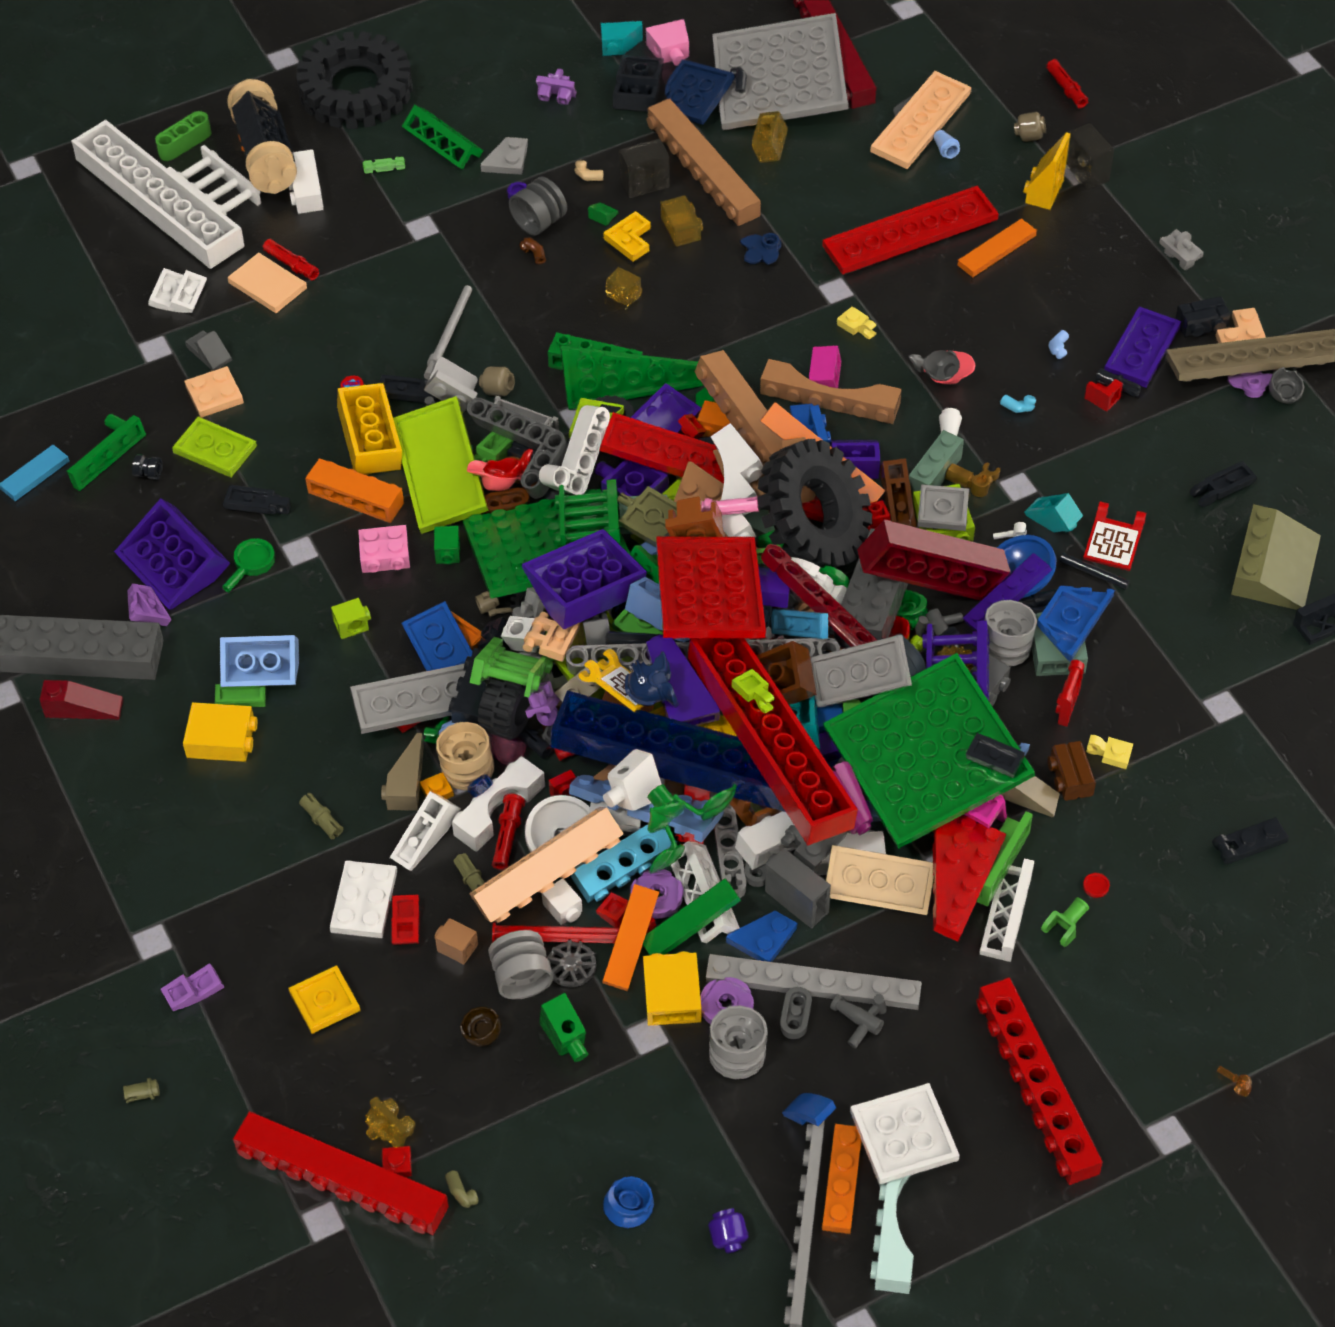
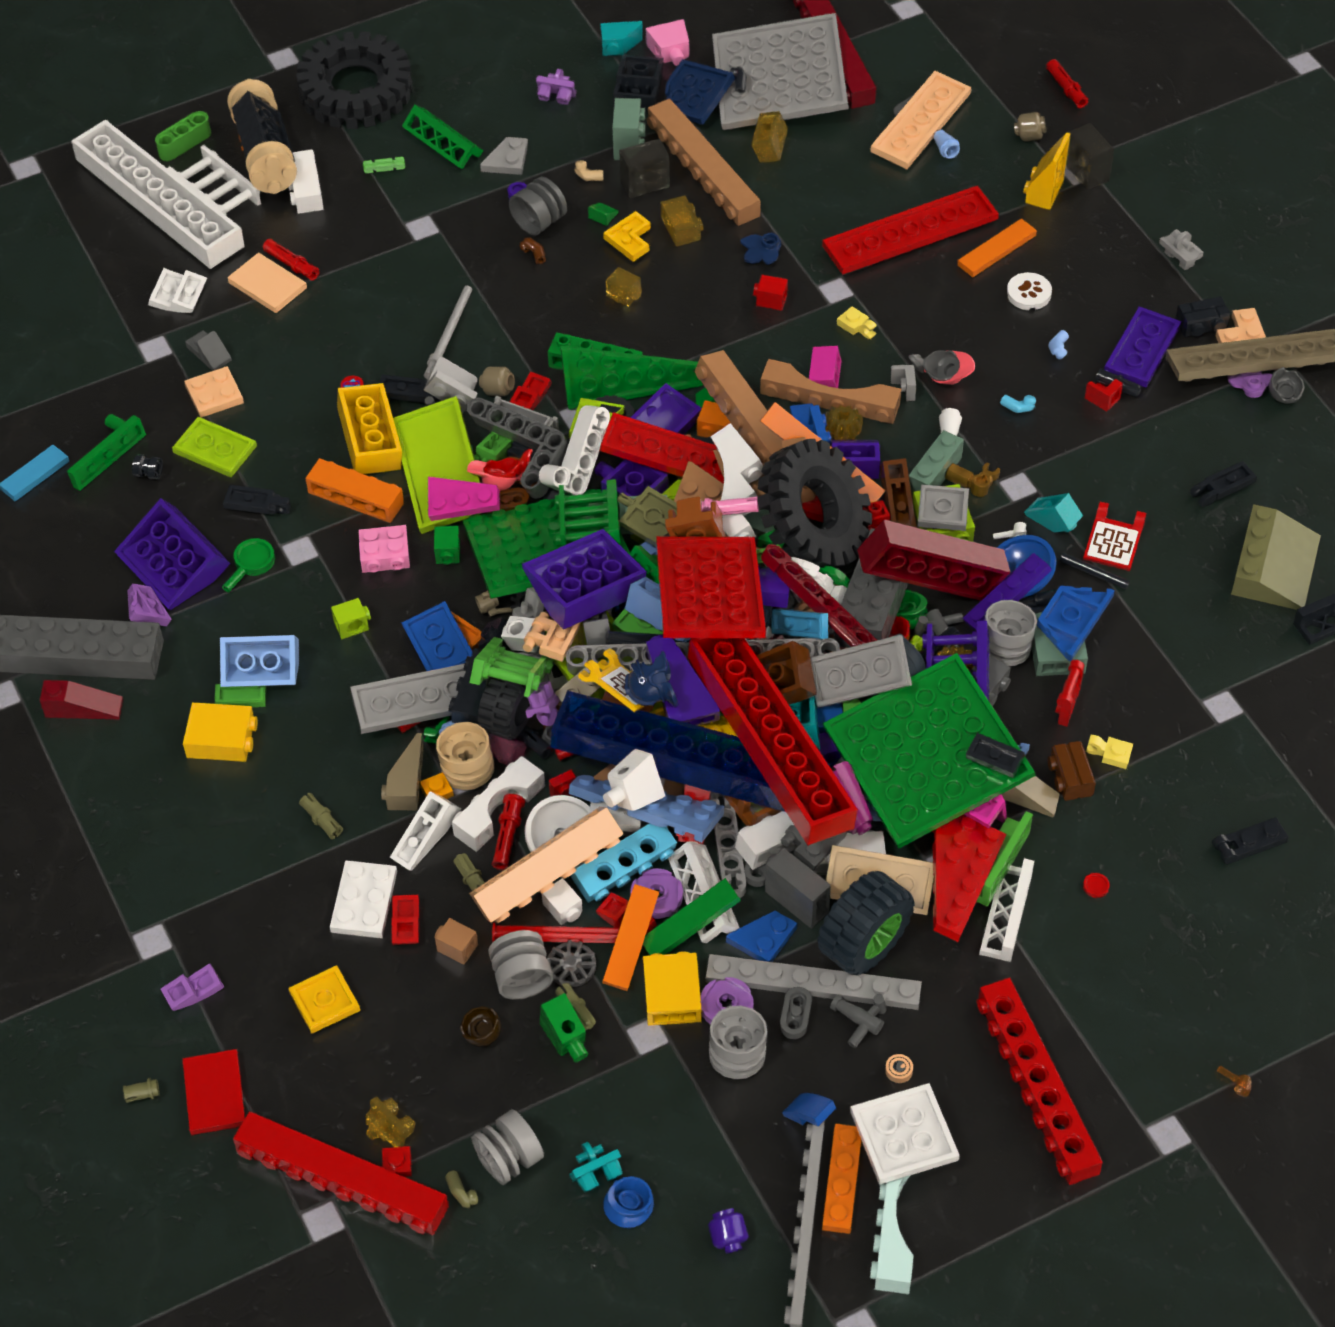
clear blue tile [467,774,493,798] -> none
green plant [647,783,736,875] -> none
red plate [678,414,707,438] -> none
lime plate [732,669,774,714] -> none
bright green piece [1041,897,1089,947] -> none
none -> red tile [183,1049,245,1135]
none -> dark pink wing [428,477,500,521]
none -> light grey wheel [471,1109,544,1185]
none -> red slope [510,371,552,410]
none -> olive axle [555,983,596,1030]
none -> teal hips [569,1142,622,1193]
none -> sand green brick [613,98,645,160]
none -> red brick [753,275,788,311]
none -> black wheel [817,871,915,975]
none -> clear yellow gear [825,404,863,440]
none -> light nougat tile [885,1054,913,1083]
none -> light grey bracket [890,365,916,401]
none -> white tile [1007,272,1052,310]

